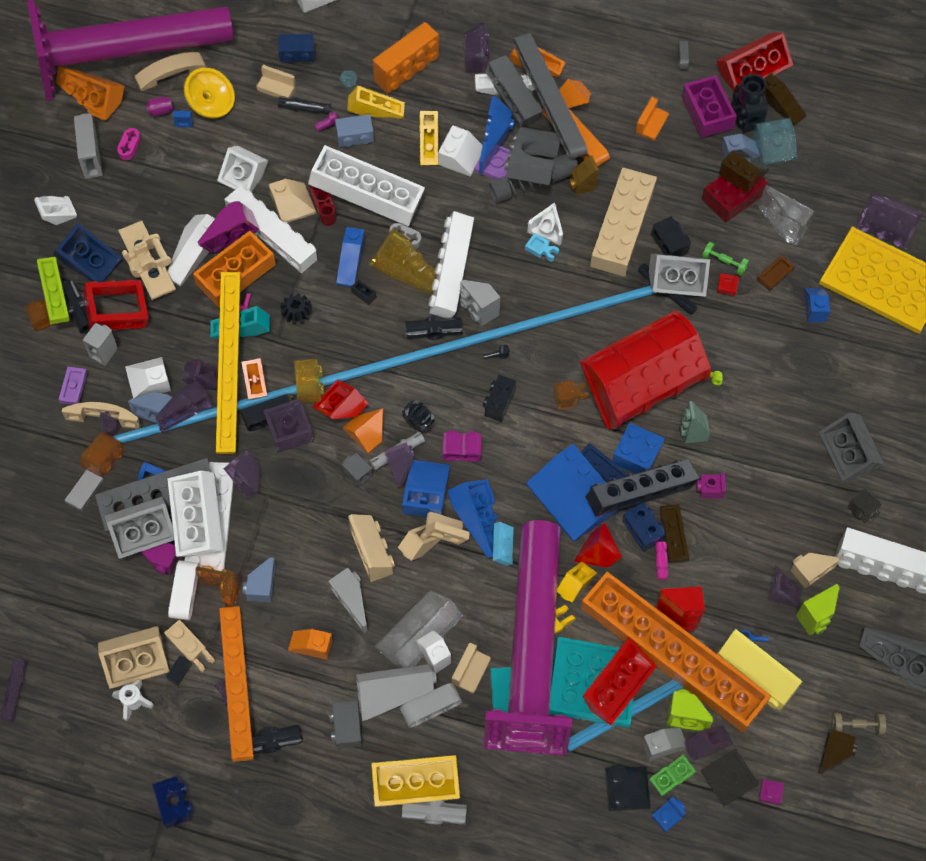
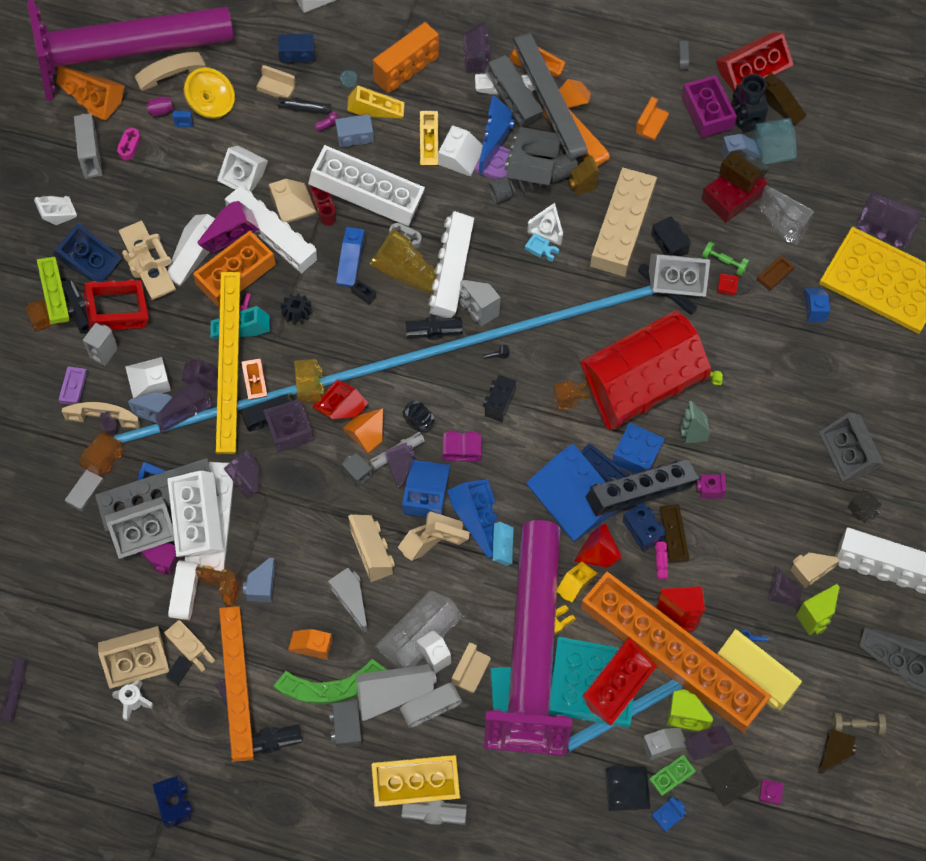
none -> bright green tile [273,659,387,704]

